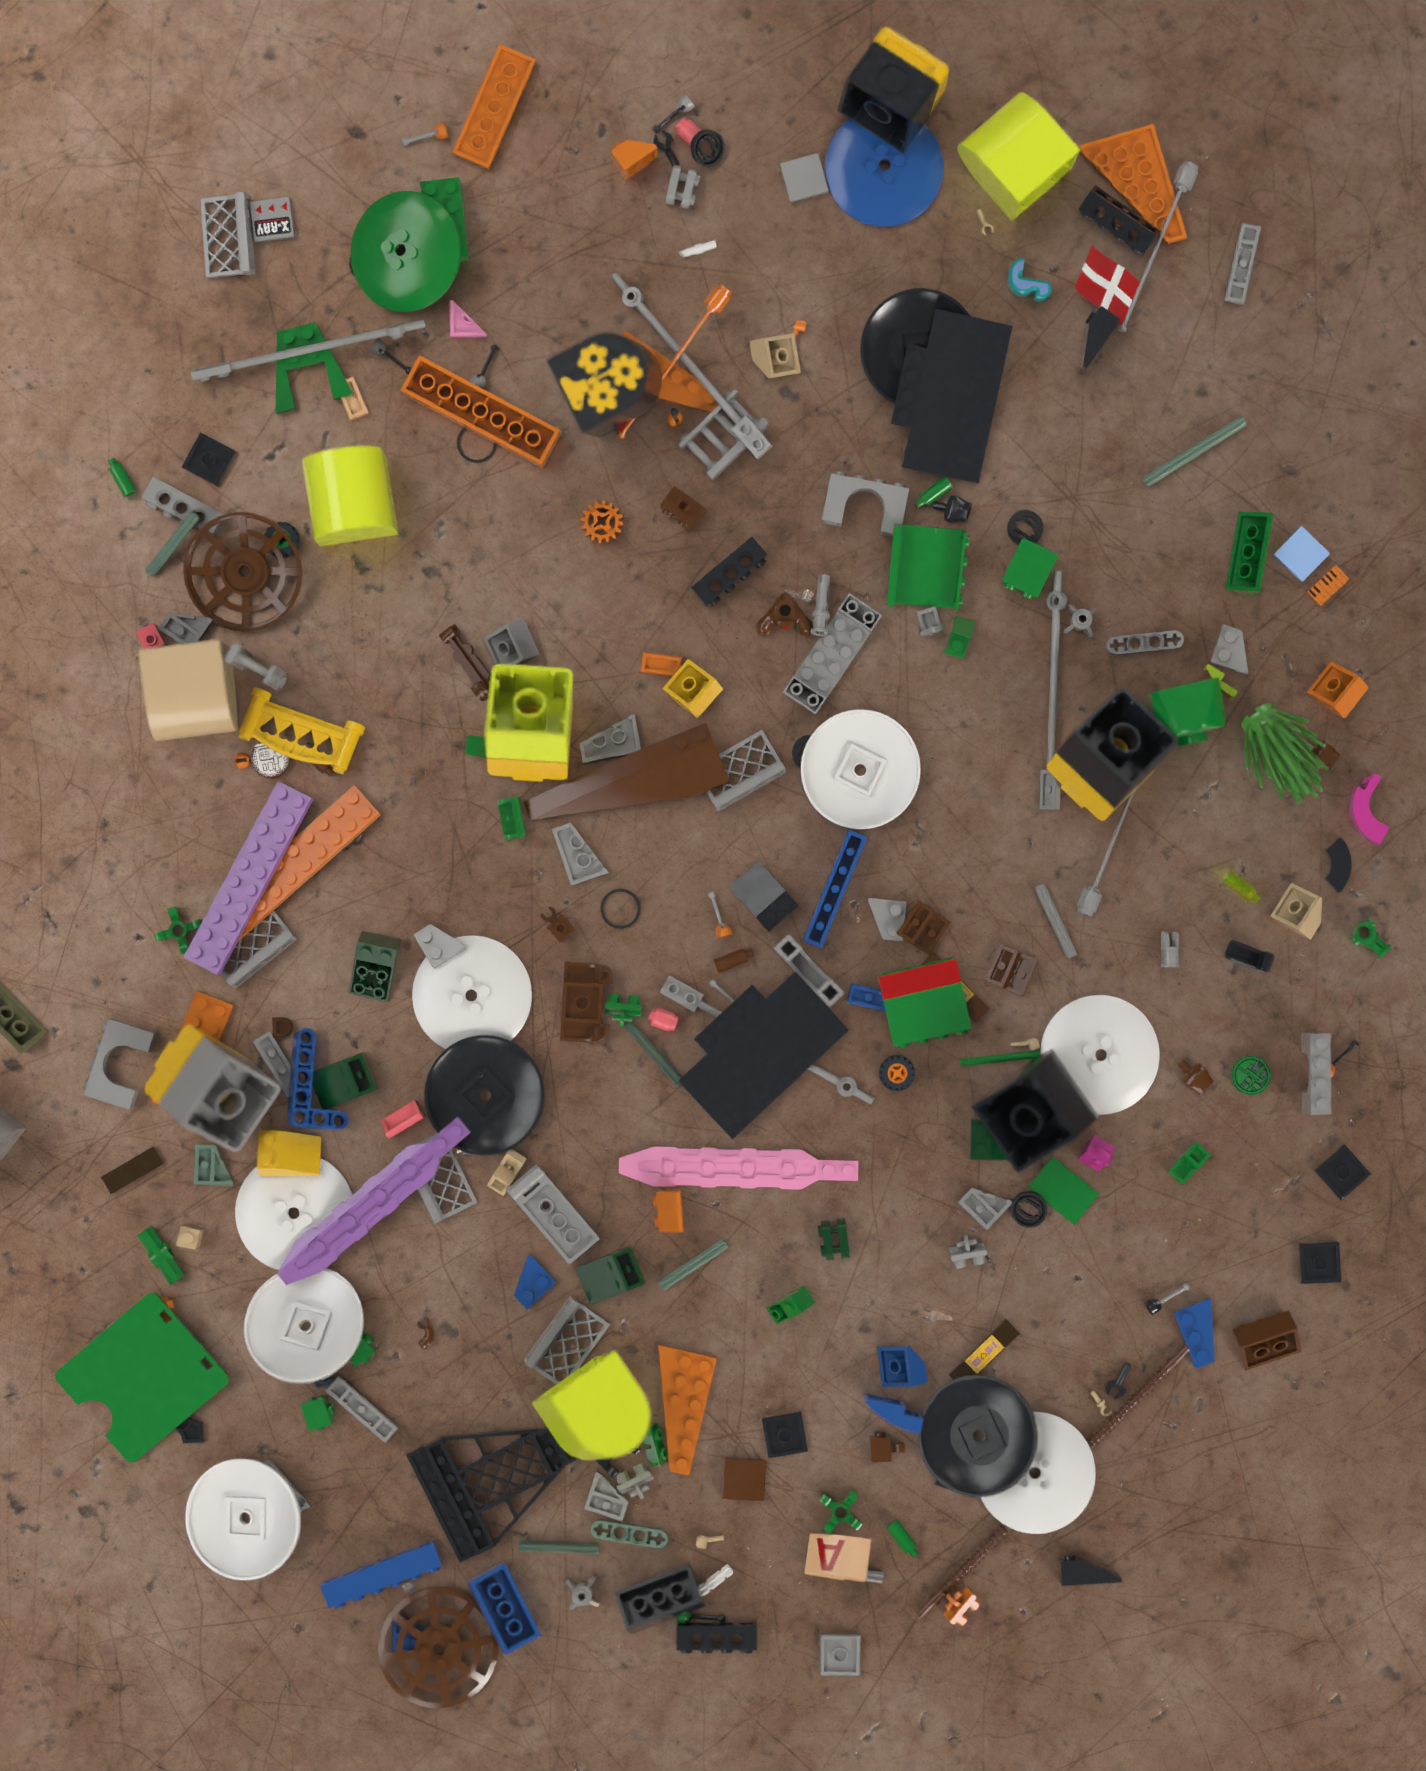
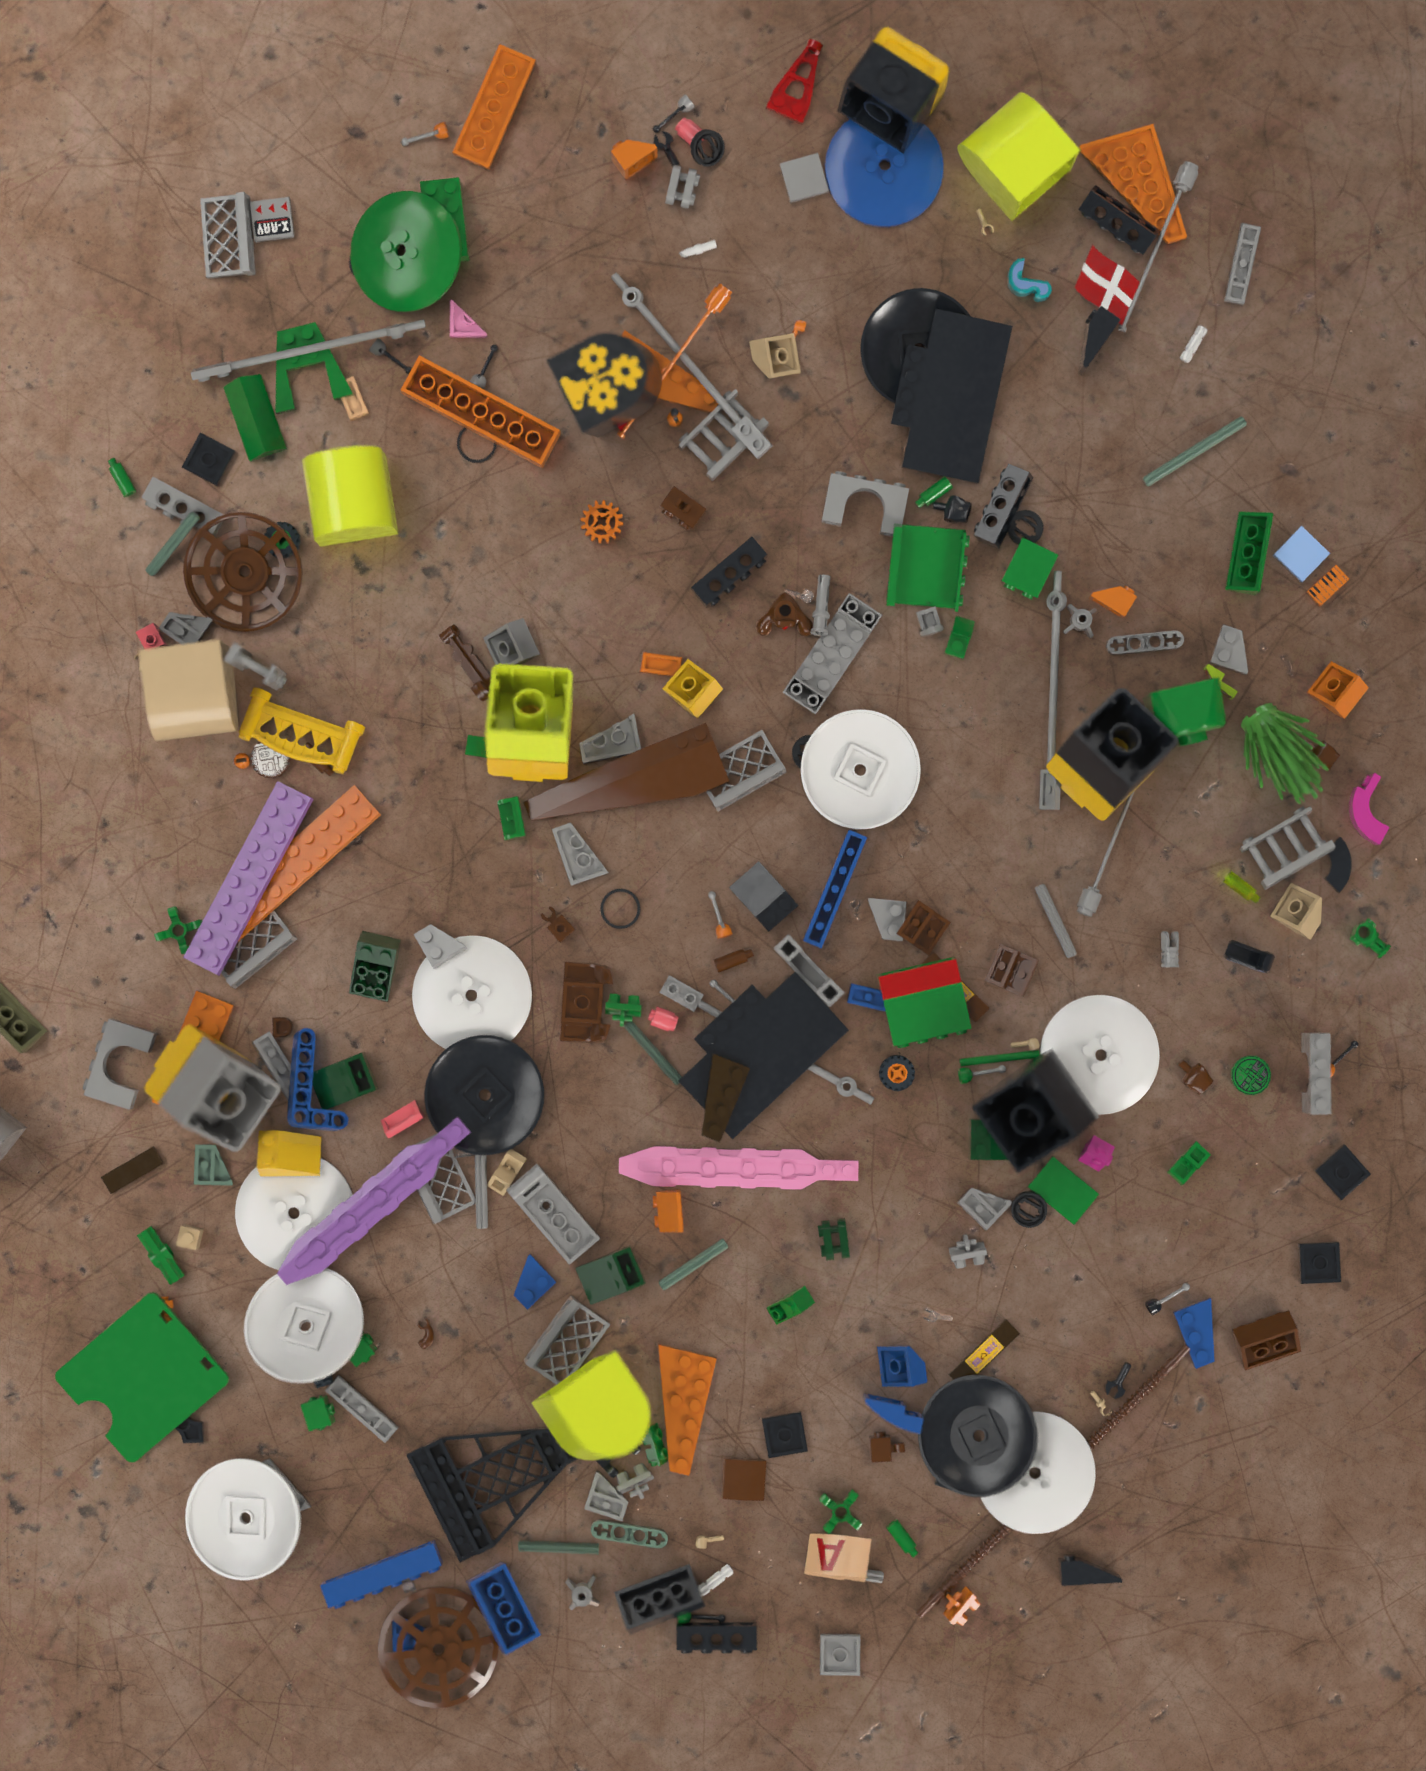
none -> green slope [223,374,287,462]
none -> light grey axle [475,1155,488,1229]
none -> dark brown wing [701,1053,750,1143]
none -> red plate [766,39,823,124]
none -> hinge [958,1065,1006,1084]
none -> brick [974,464,1033,549]
none -> orange slope [1089,586,1137,619]
none -> white axle [1180,325,1207,363]
none -> light grey fence [1240,806,1336,890]

